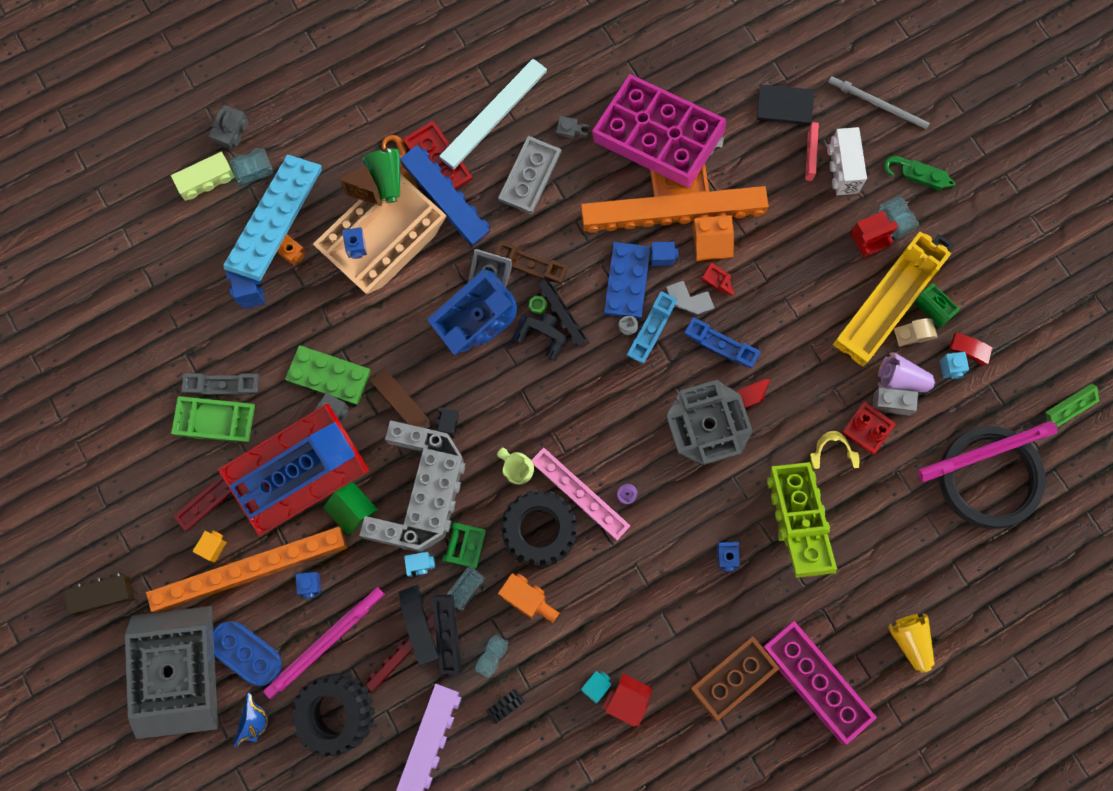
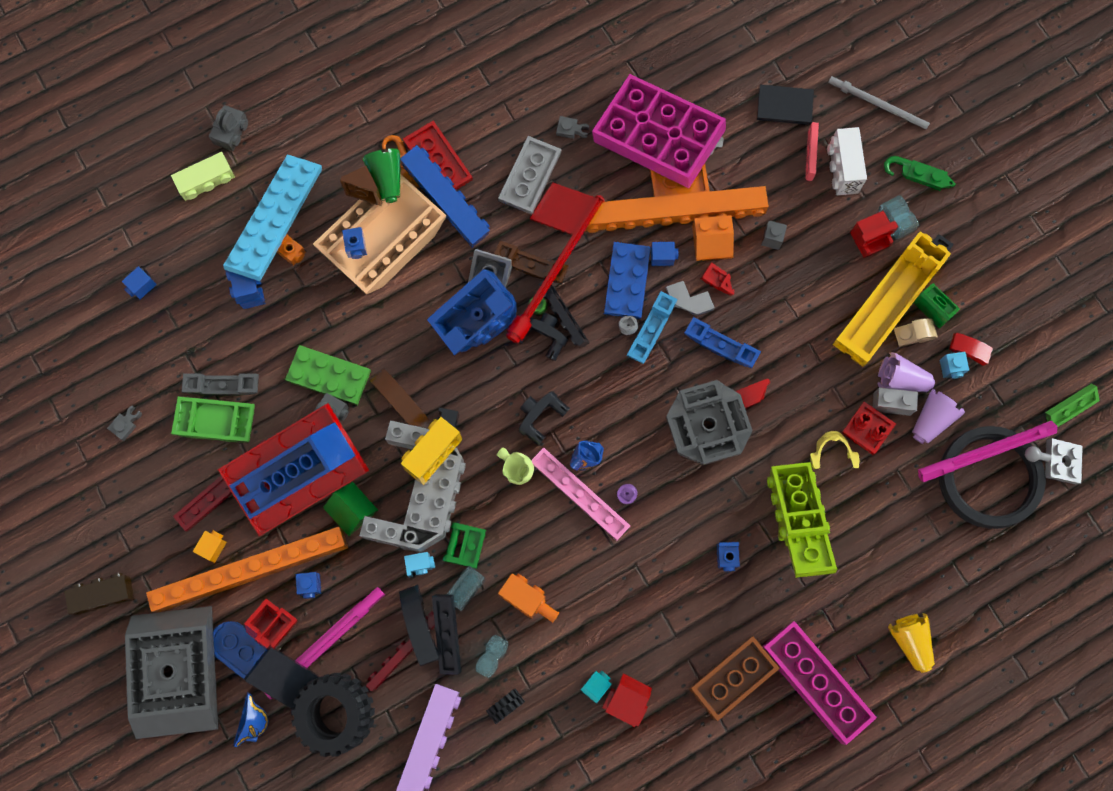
clear light blue brick [229,148,274,185] -> none
light aqua tile [440,59,547,170] -> none
black tyre [501,490,577,568] -> none
none -> dark grey plate [107,406,142,441]
none -> blue brick [122,266,157,299]
none -> red plate [244,599,298,649]
none -> black tile [244,645,319,709]
none -> yellow brick [401,417,462,486]
none -> red flag [505,182,605,344]
none -> black connector [518,391,570,446]
none -> blue hat [570,441,604,471]
none -> dark grey brick [761,221,787,250]
none -> lavender cone [912,389,965,444]
none -> light grey plate [1025,438,1083,485]

